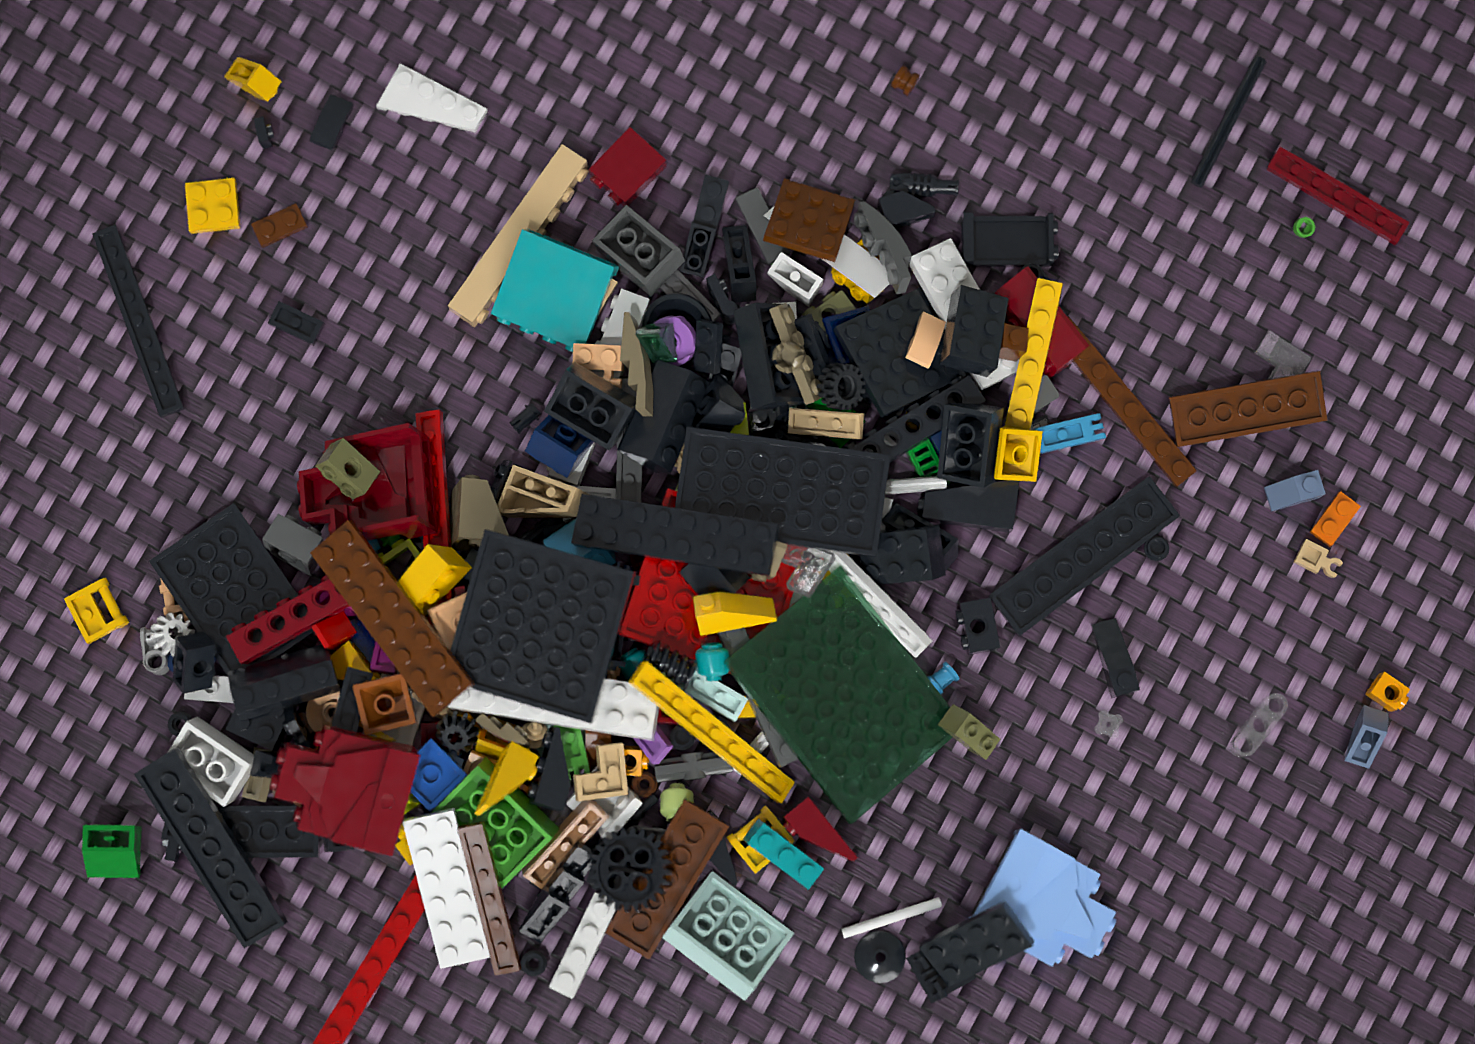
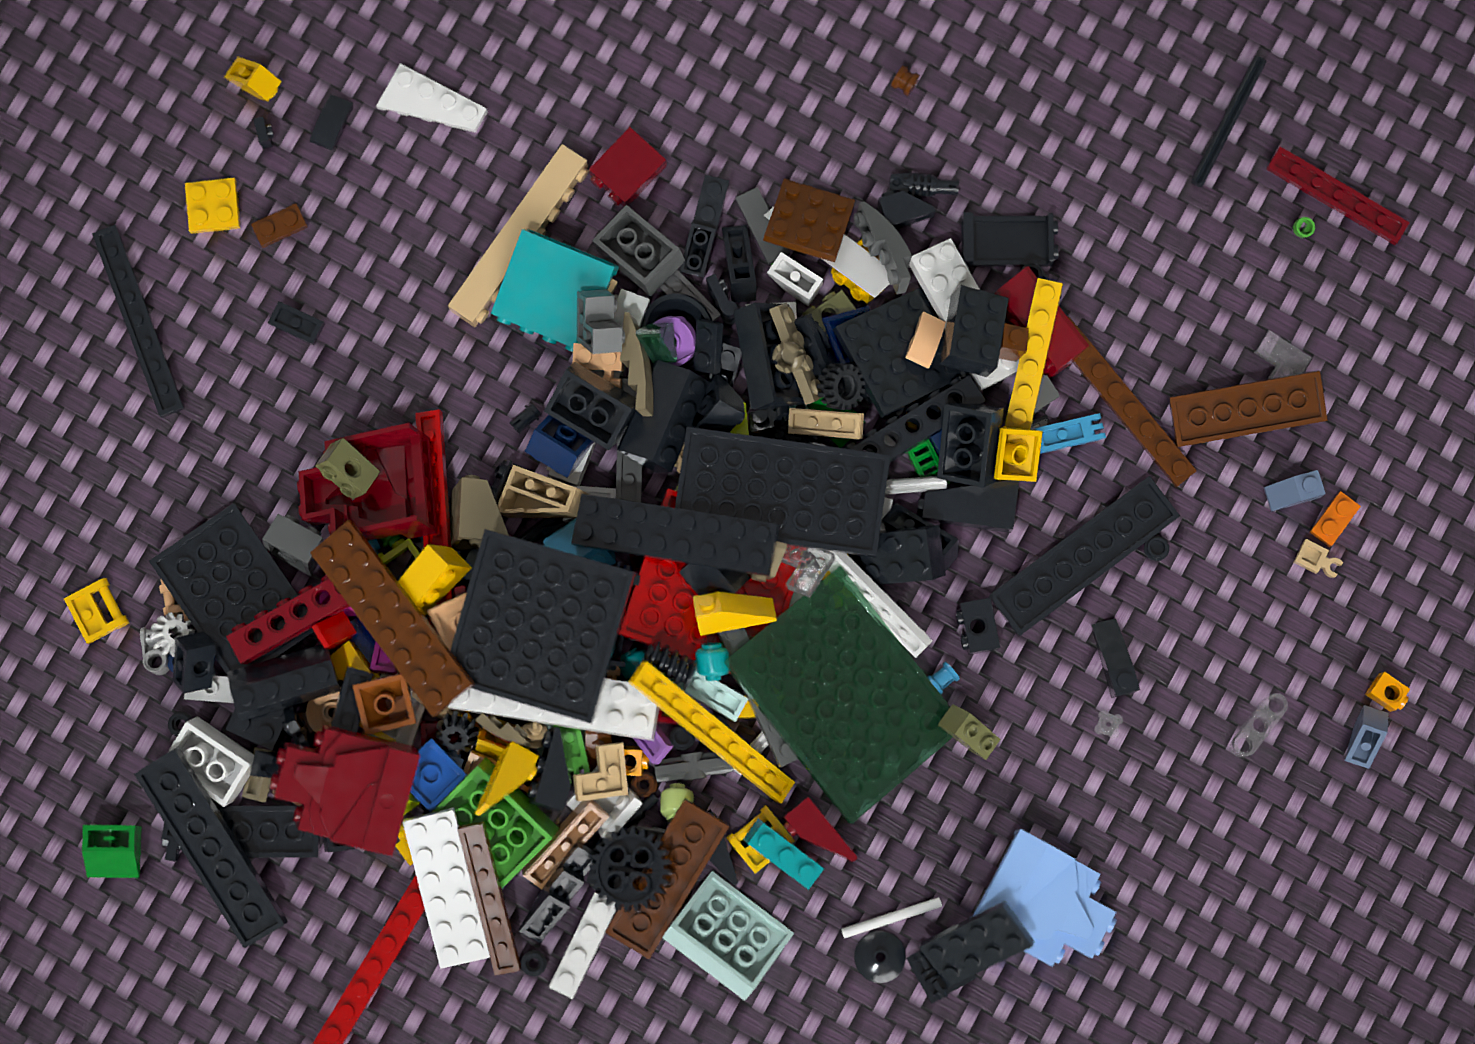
none -> dark grey brick [577,289,625,354]

